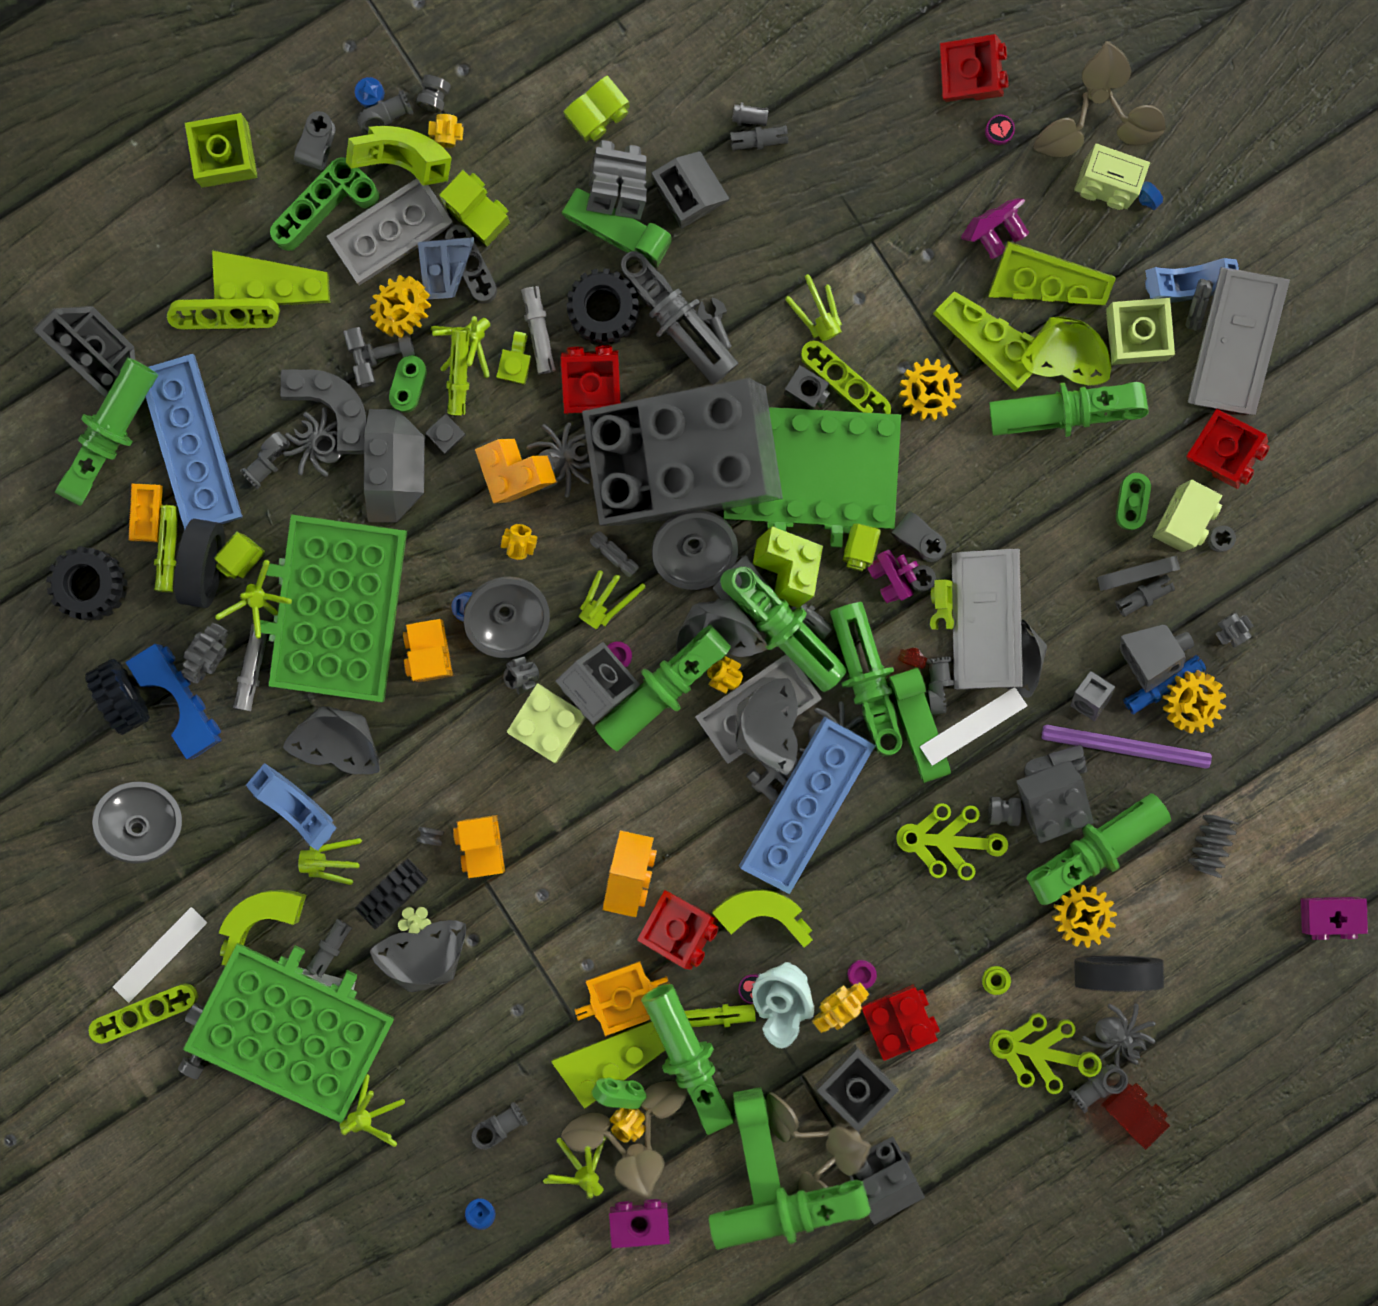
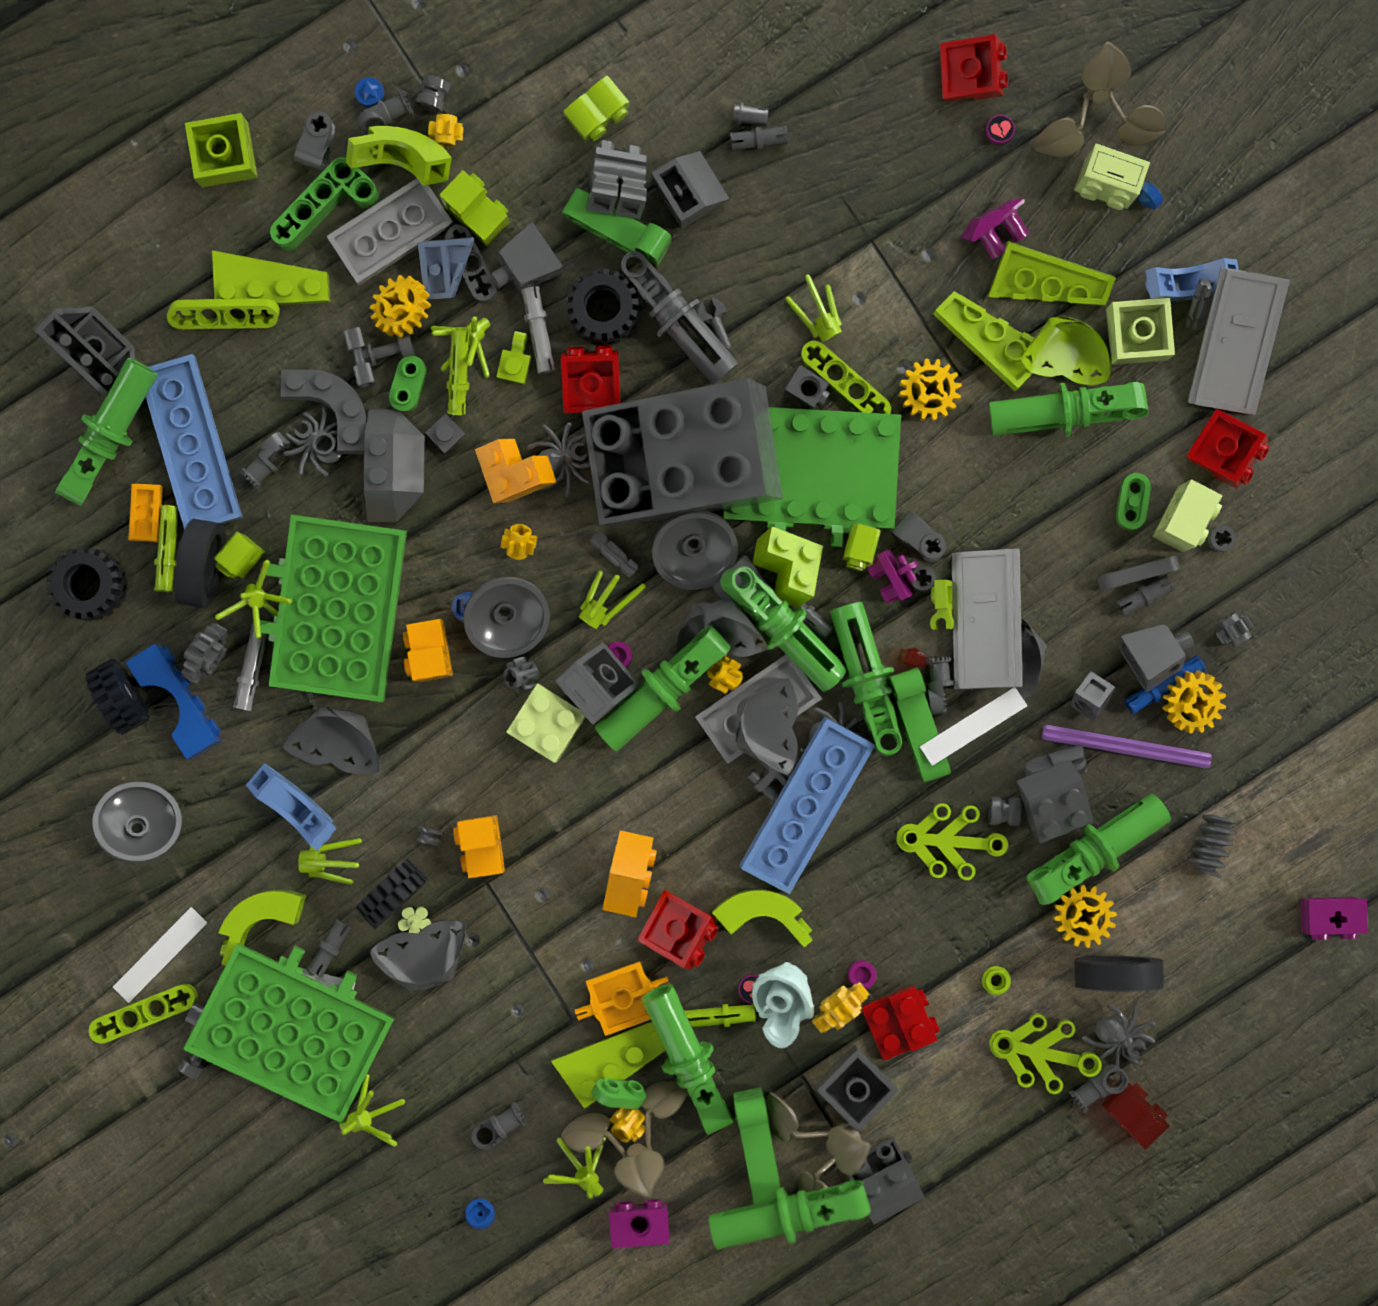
none -> dark grey torso [490,222,563,292]

